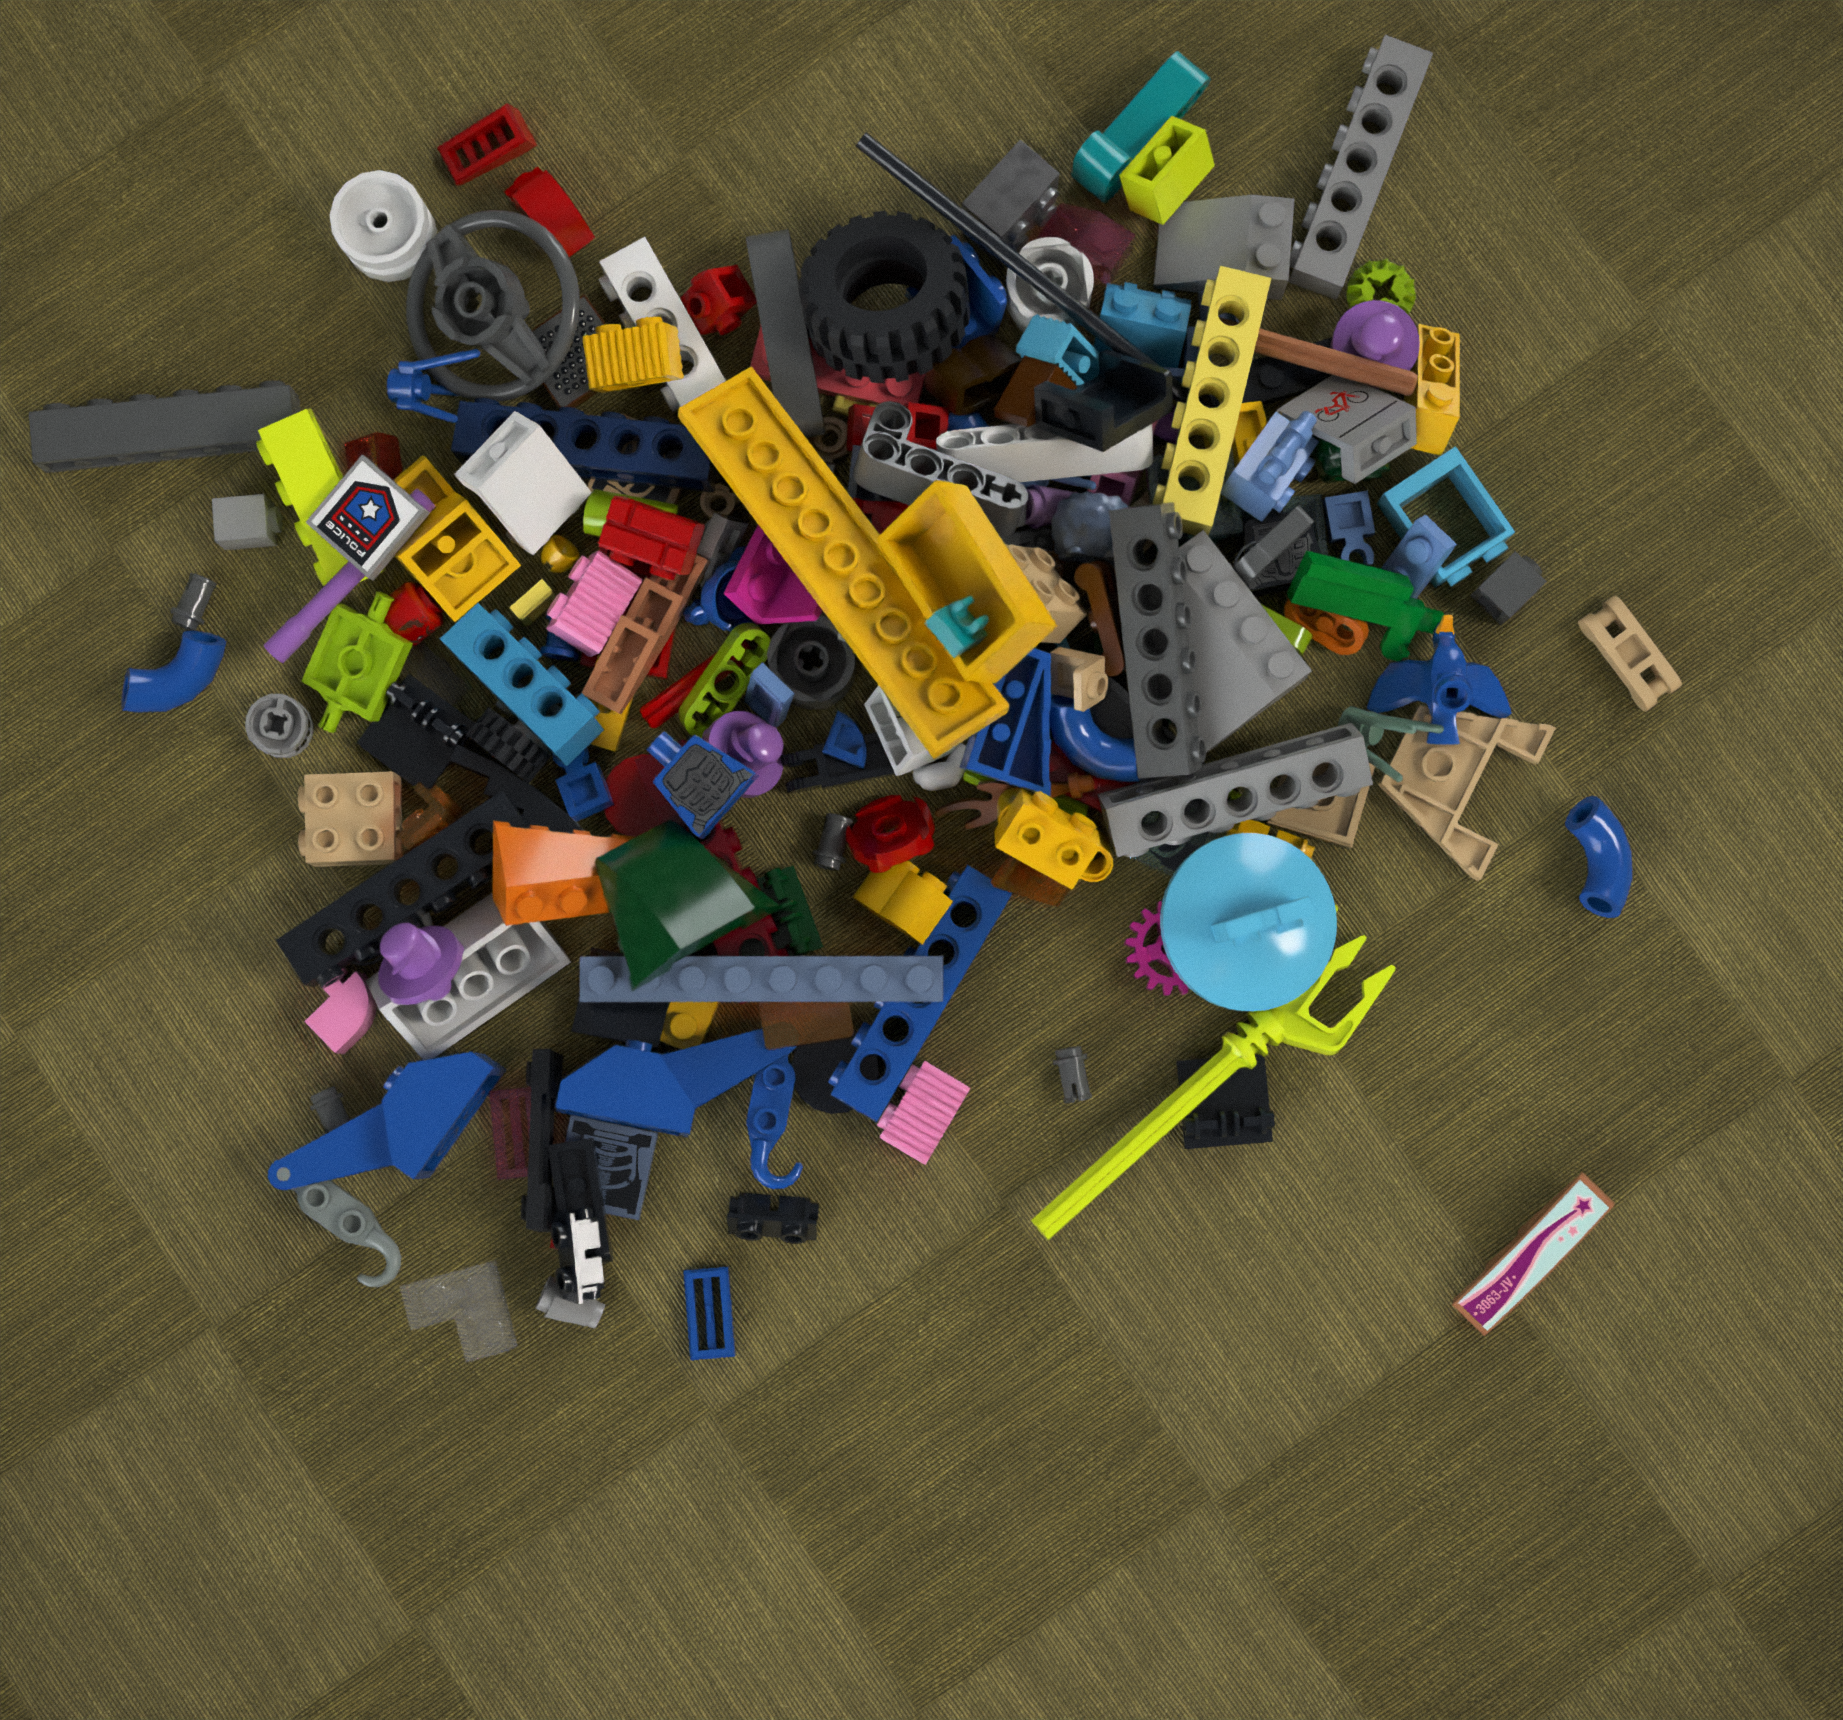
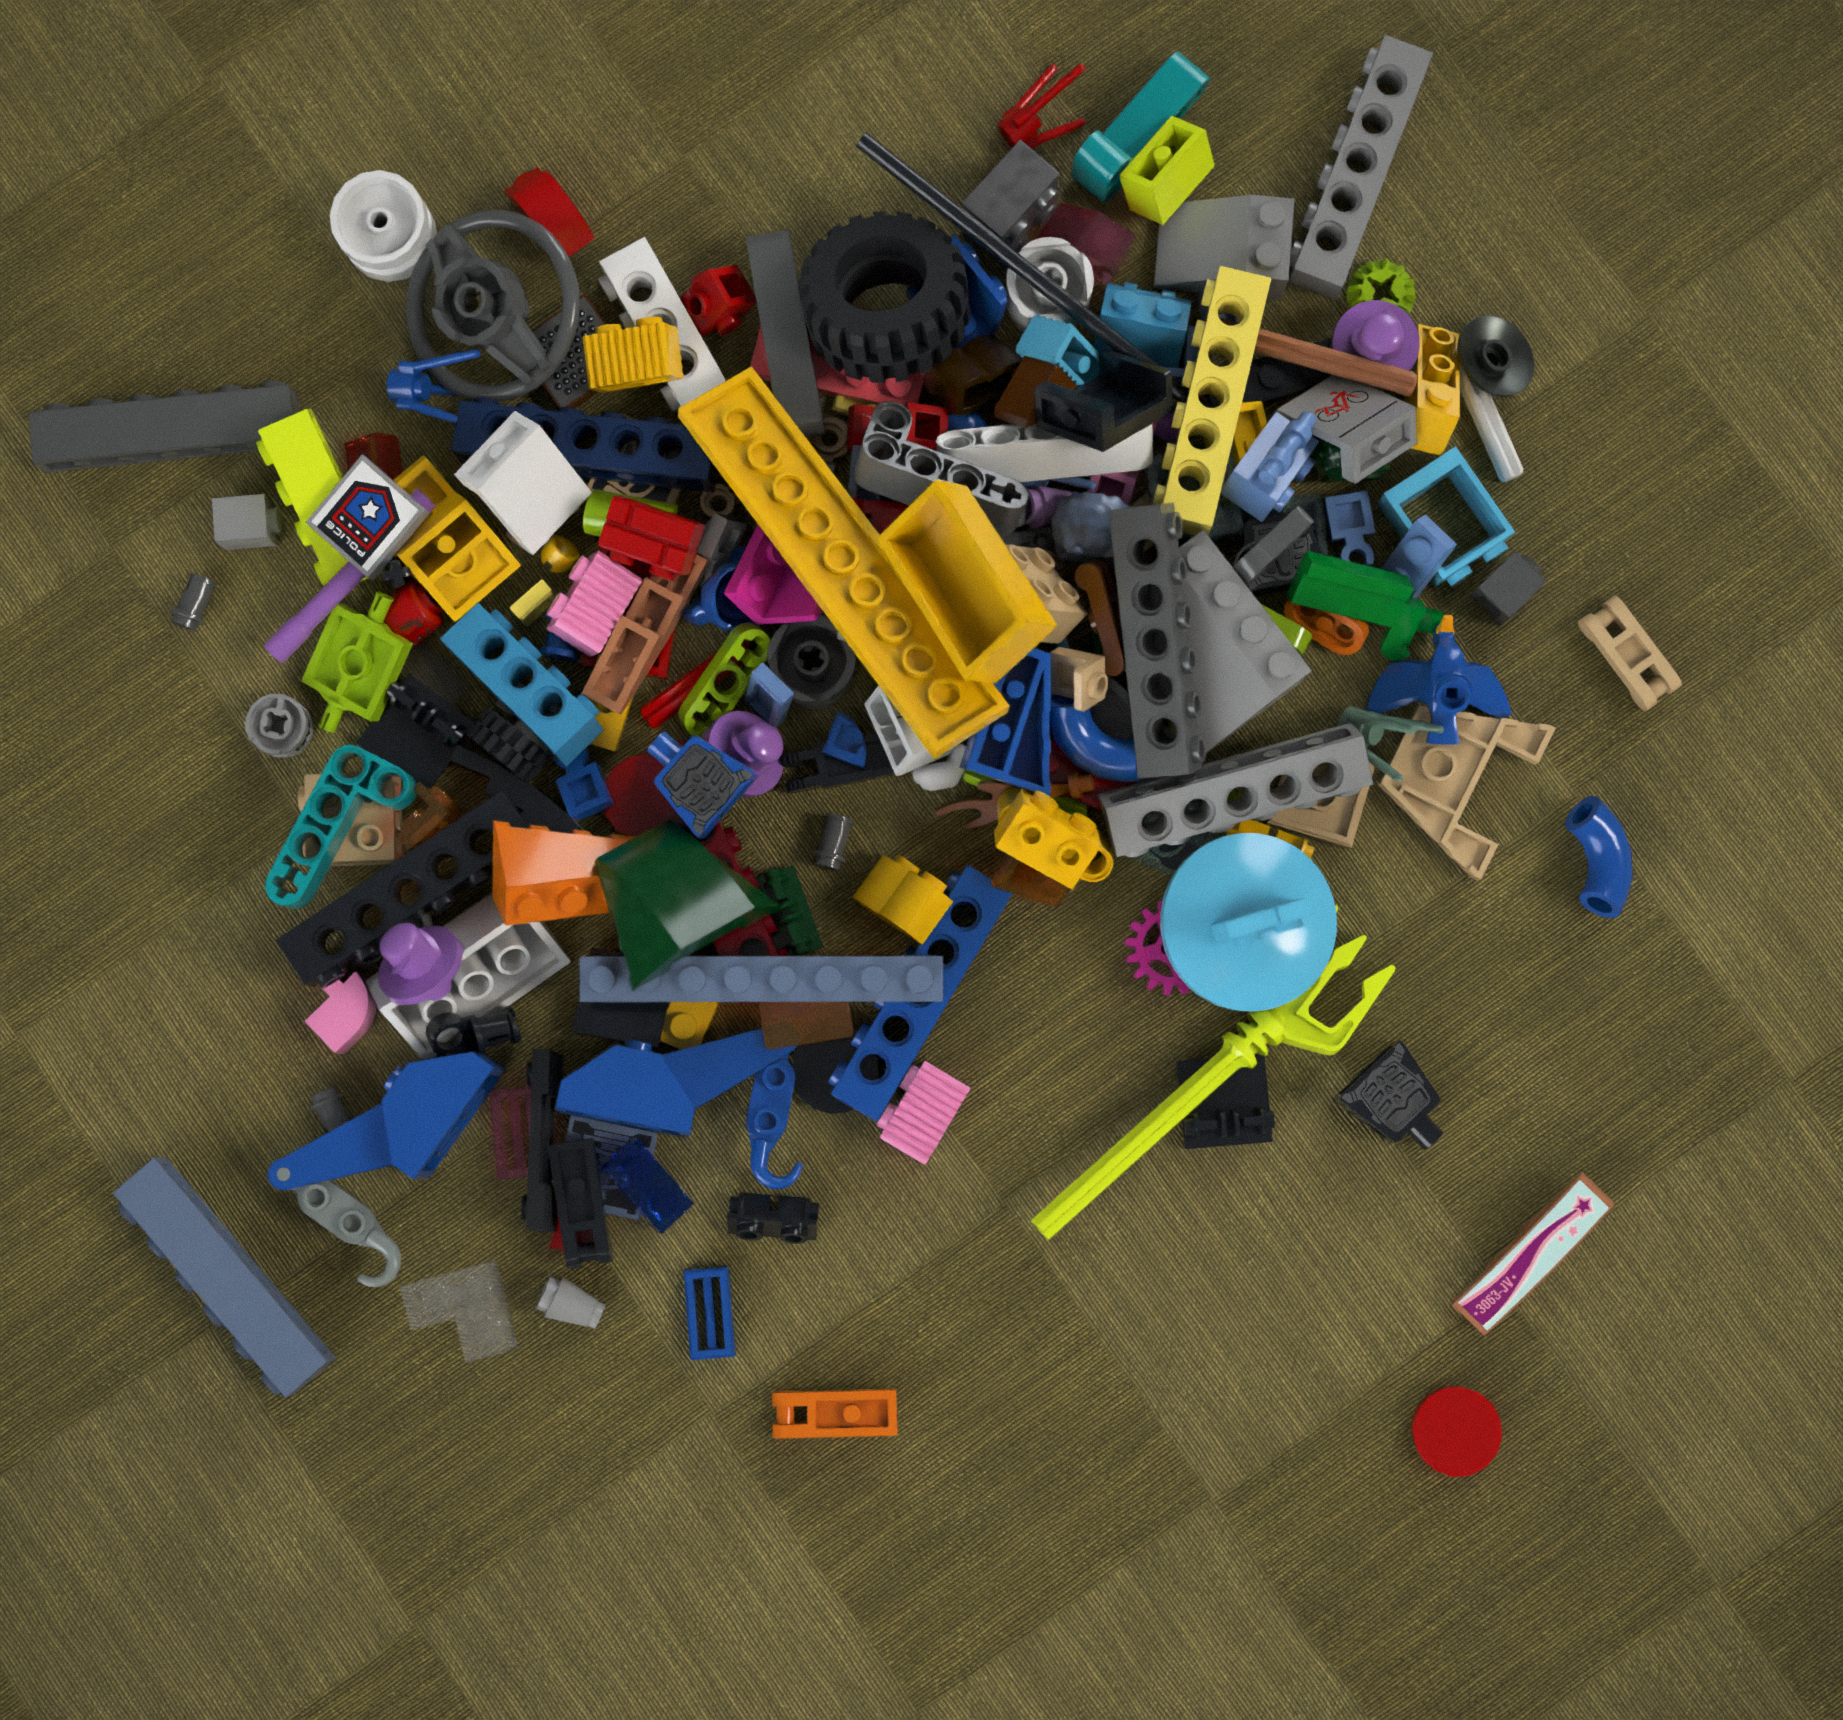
blue cylinder [121,630,226,713] -> none
red slope [437,103,537,186] -> none
black hinge [551,1207,605,1304] -> none
red plate [846,795,935,873] -> none
teal tile [925,596,989,658] -> none
dark grey pin [1052,1046,1092,1103] -> none
none -> sand blue brick [113,1157,336,1398]
none -> teal beam [265,745,417,909]
none -> black axle [380,560,411,588]
none -> black connector [425,1005,521,1057]
none -> clear blue plate [601,1137,694,1234]
none -> orange plate [772,1388,898,1439]
none -> red plant [997,64,1086,150]
none -> torso [1333,1040,1444,1150]
none -> red tile [1411,1385,1502,1477]
none -> pearl dark grey dish [1457,315,1534,397]
none -> white axle [1460,363,1524,482]

